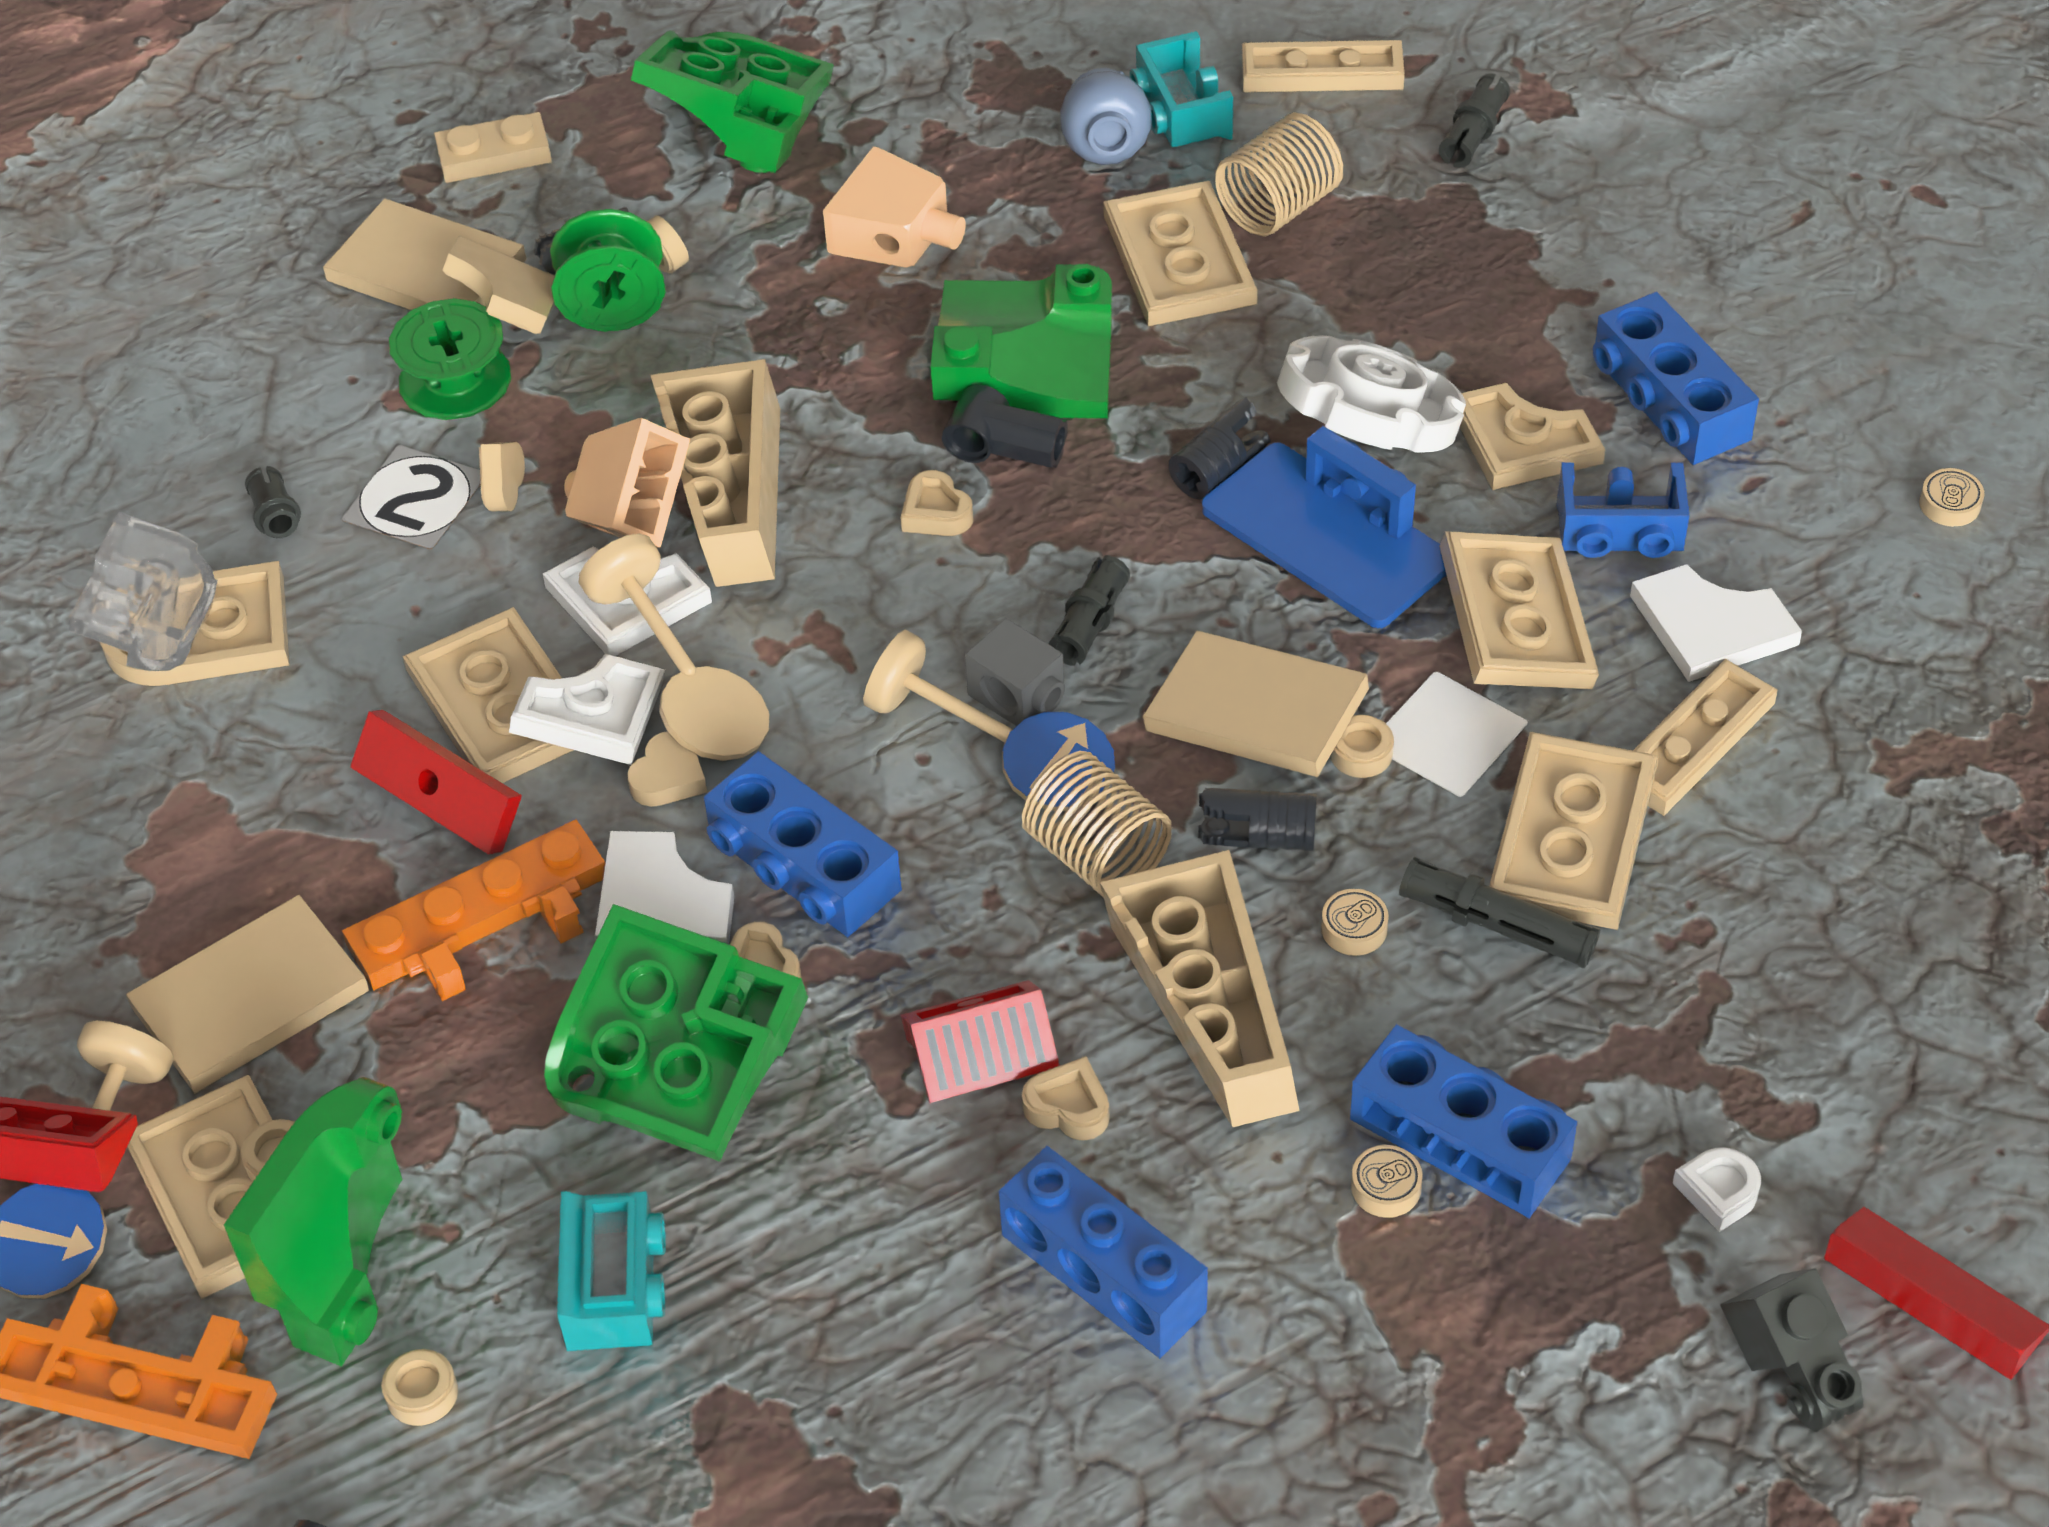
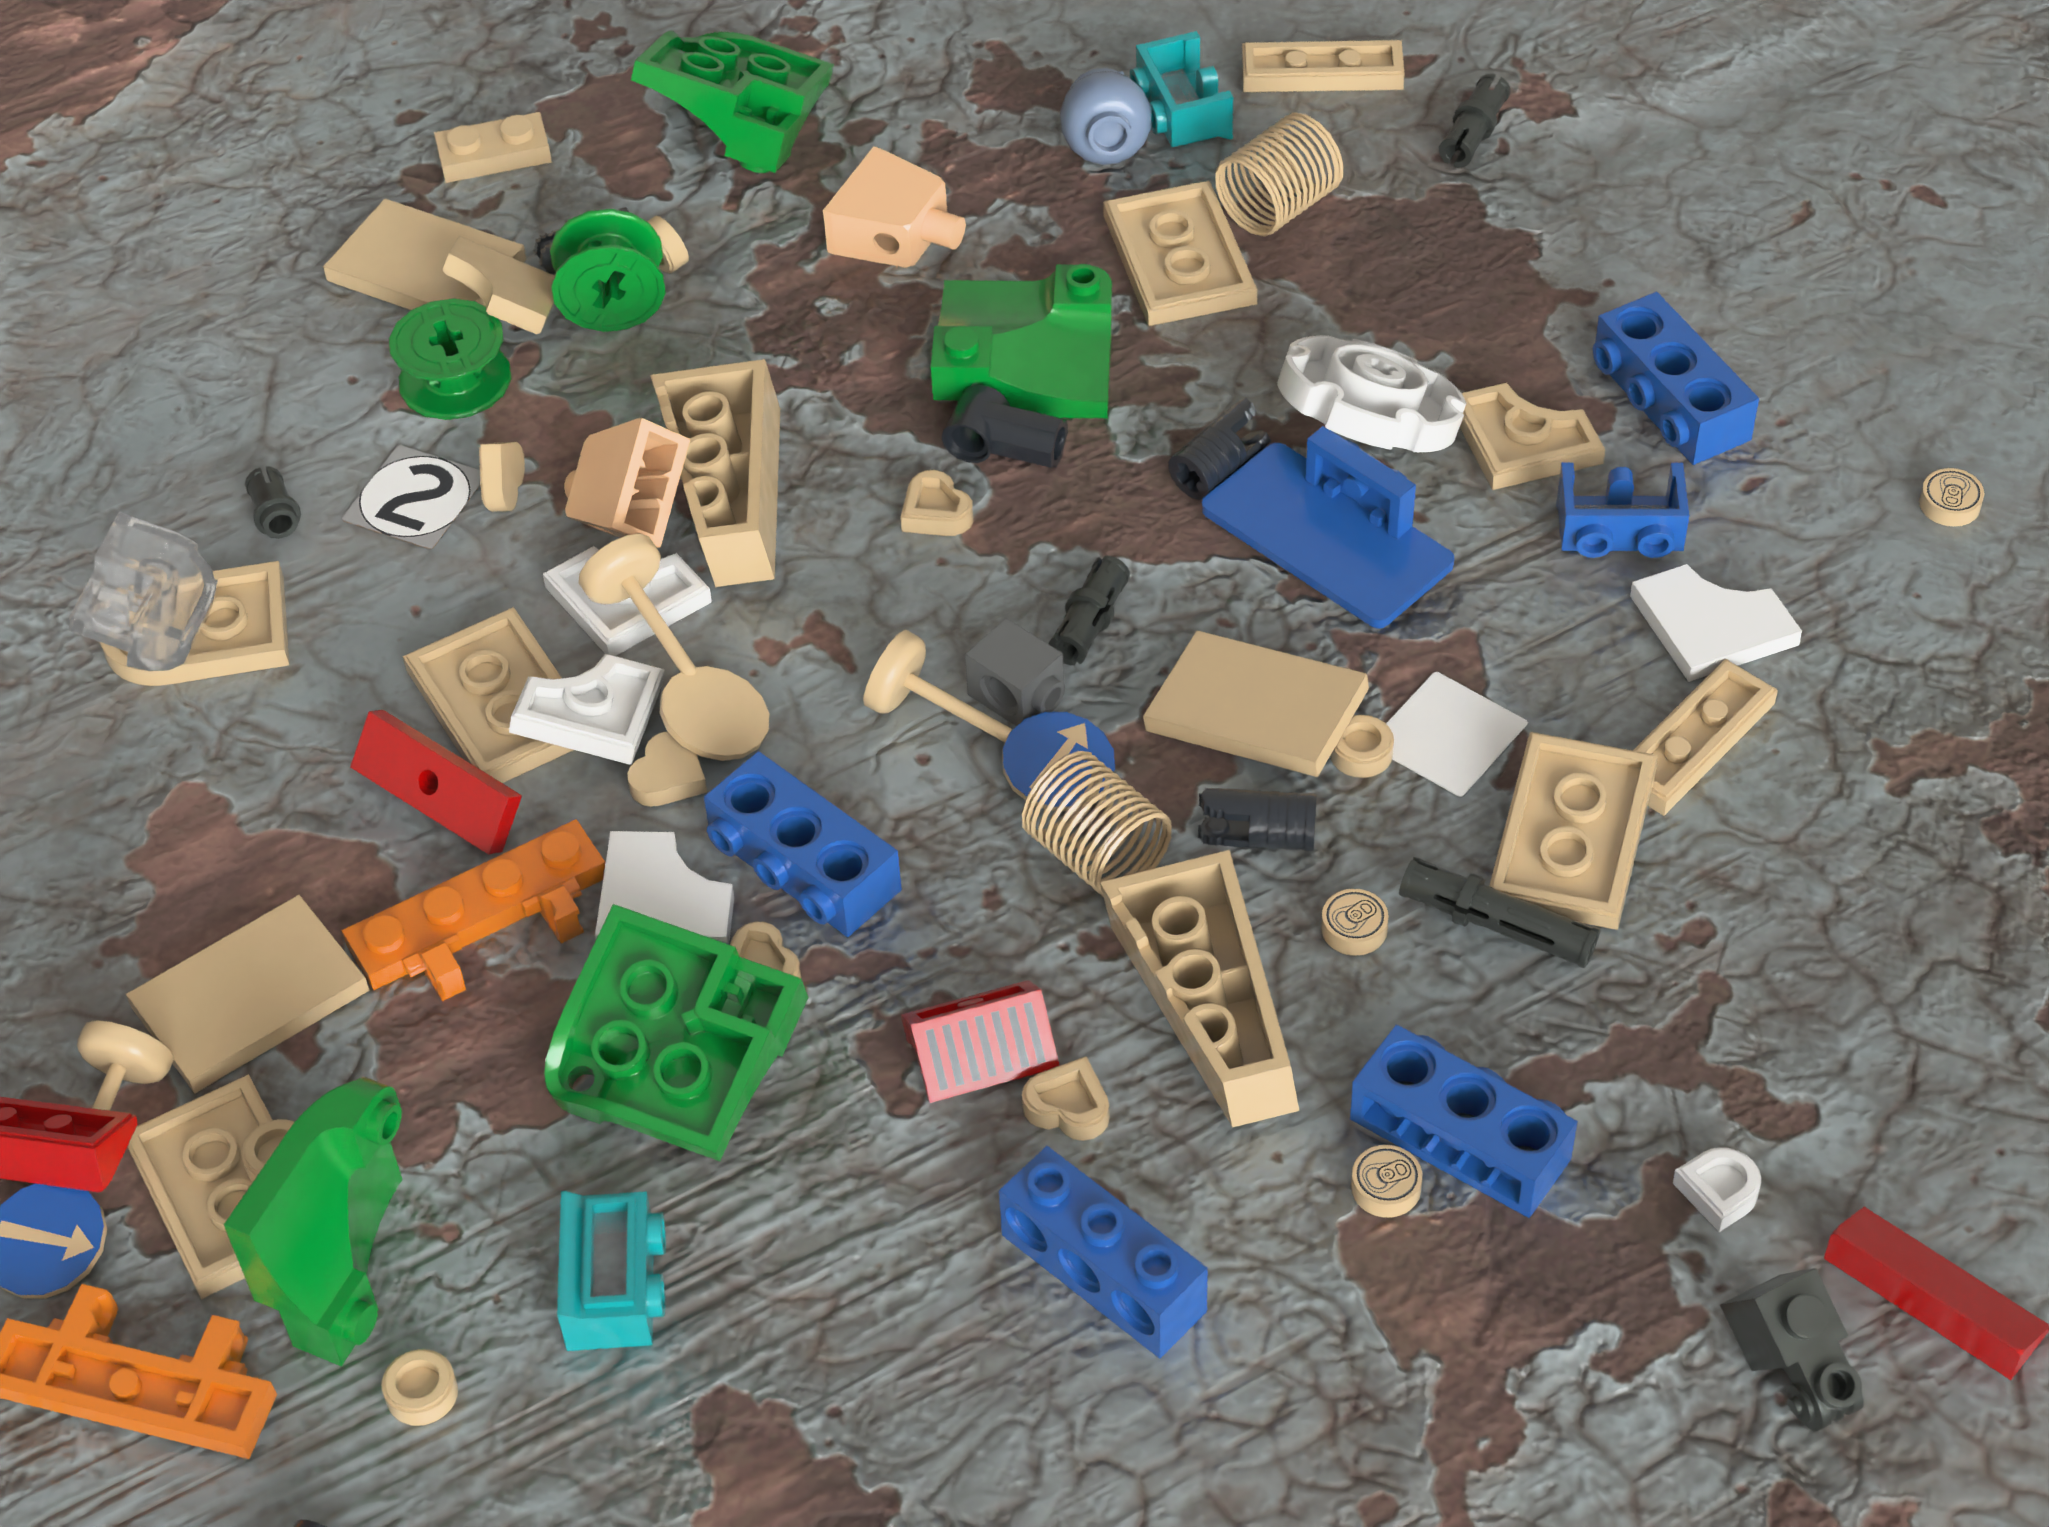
tan tile [1439,531,1599,689] -> none

